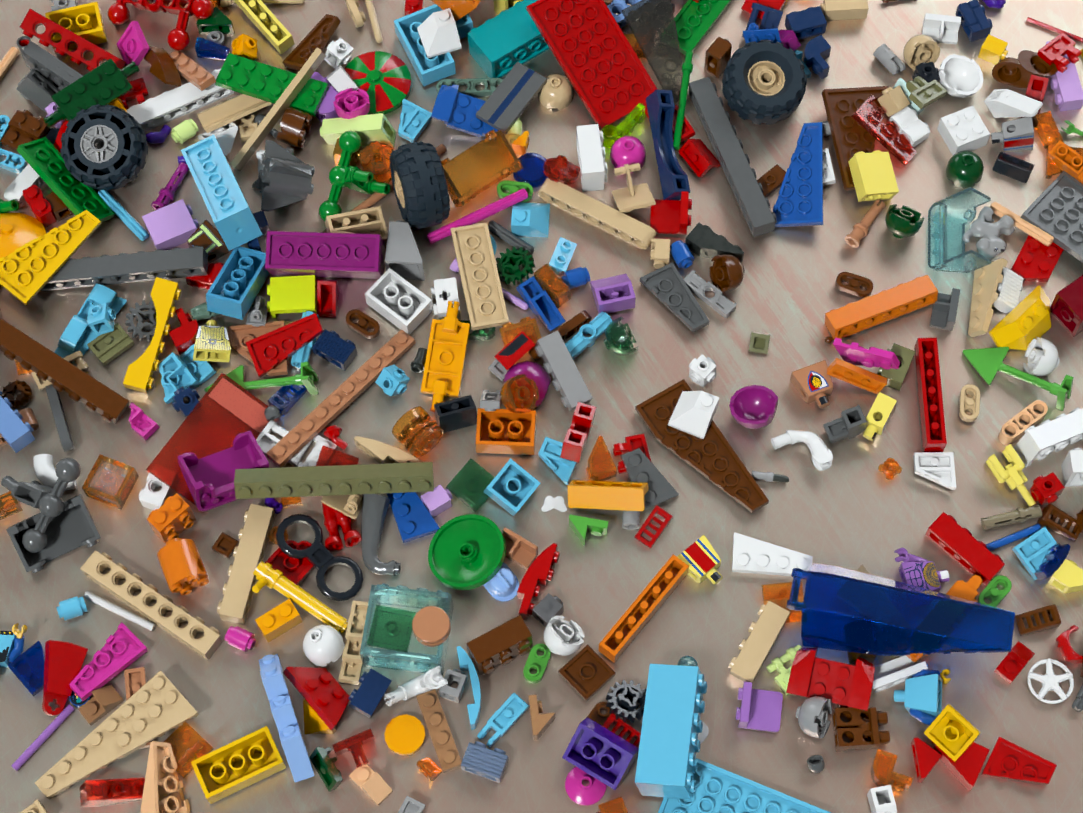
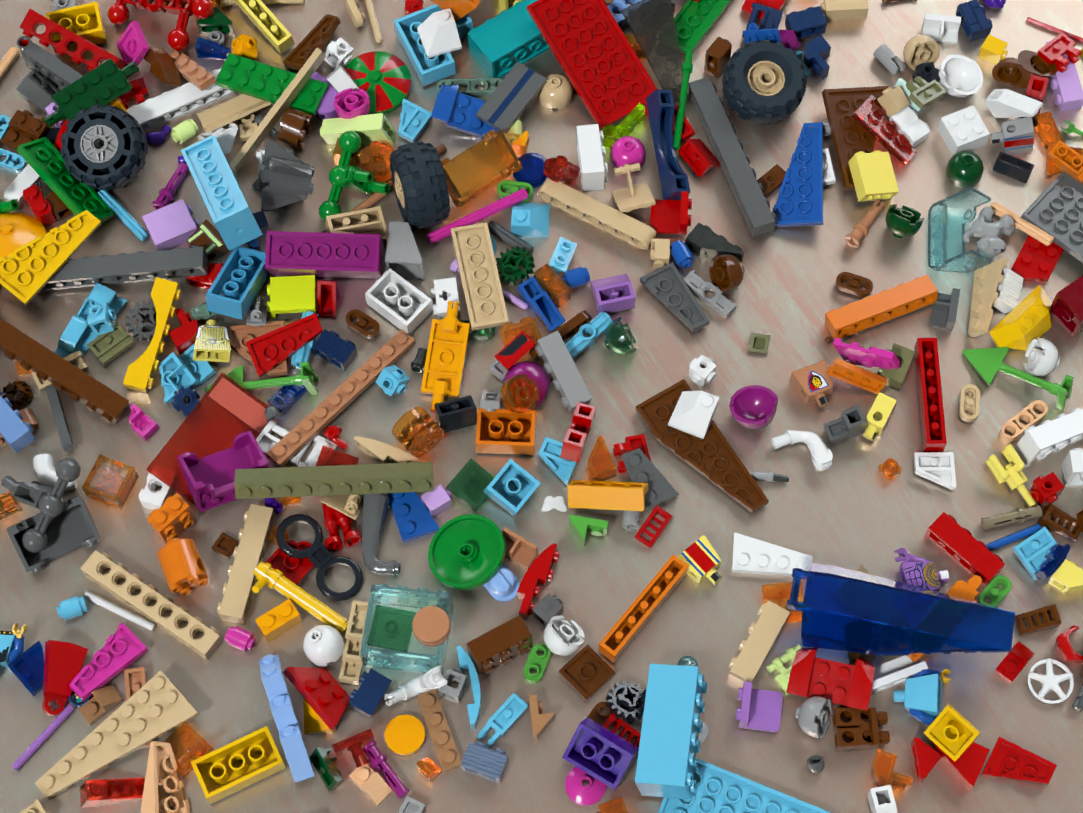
none -> magenta pin [360,740,409,799]

